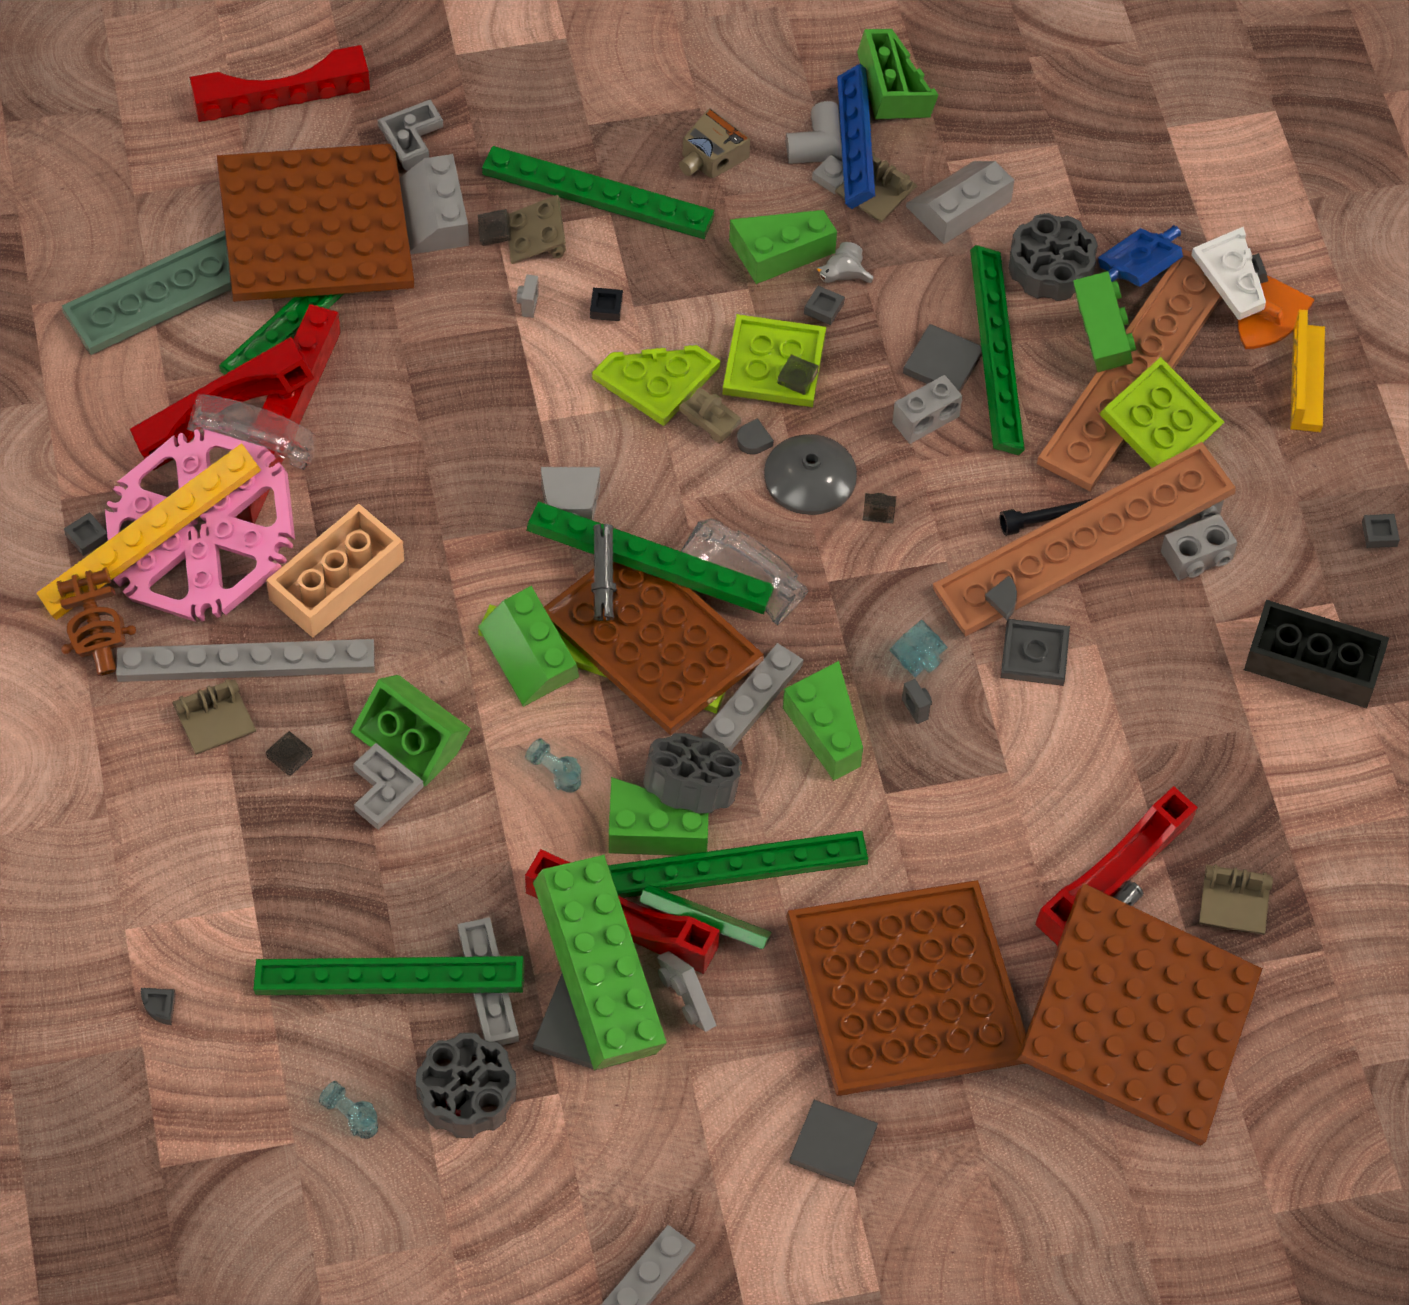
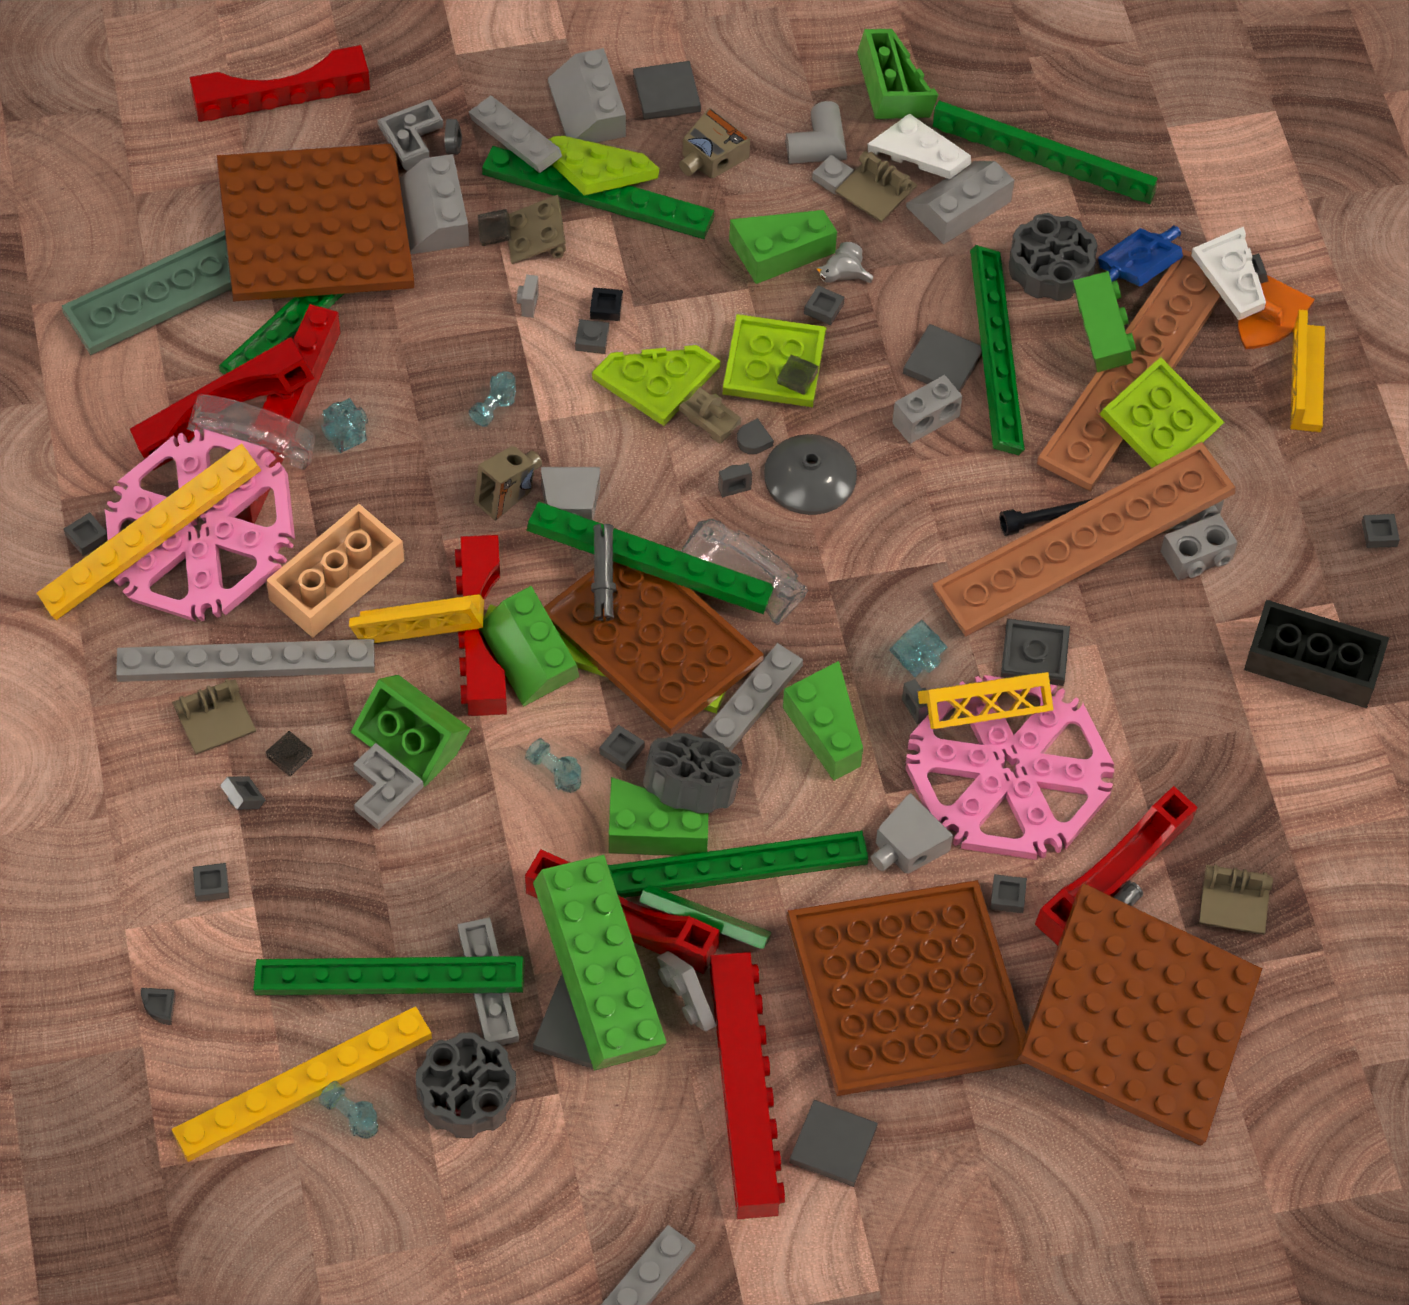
dark orange torso [57,567,136,676] -> none
blue tile [837,64,875,209] -> none
clear smoke plate [862,493,896,524] -> none
dark grey tile [985,576,1017,620] -> none
none -> yellow plate [172,1006,432,1162]
none -> dark grey plate [193,863,230,902]
none -> dark grey plate [220,776,266,810]
none -> clear light blue brick [321,398,368,453]
none -> yellow fence [349,594,484,643]
none -> dark grey tile [444,119,463,155]
none -> red arch [455,535,507,716]
none -> clear light blue leg [468,371,516,427]
none -> light grey plate [469,95,562,173]
none -> dark tan torso [474,446,542,521]
none -> light grey slope [548,48,626,143]
none -> lime plate [548,136,660,195]
none -> dark grey plate [575,319,609,354]
none -> dark grey plate [599,725,645,771]
none -> dark grey tile [633,61,701,120]
none -> red brick [710,952,785,1220]
none -> dark grey plate [718,463,752,498]
none -> white wing [867,114,971,179]
none -> light grey torso [871,793,953,874]
none -> bright pink plate [905,675,1114,860]
none -> yellow fence [917,672,1054,729]
none -> green plate [932,100,1158,204]
none -> dark grey plate [990,874,1027,913]

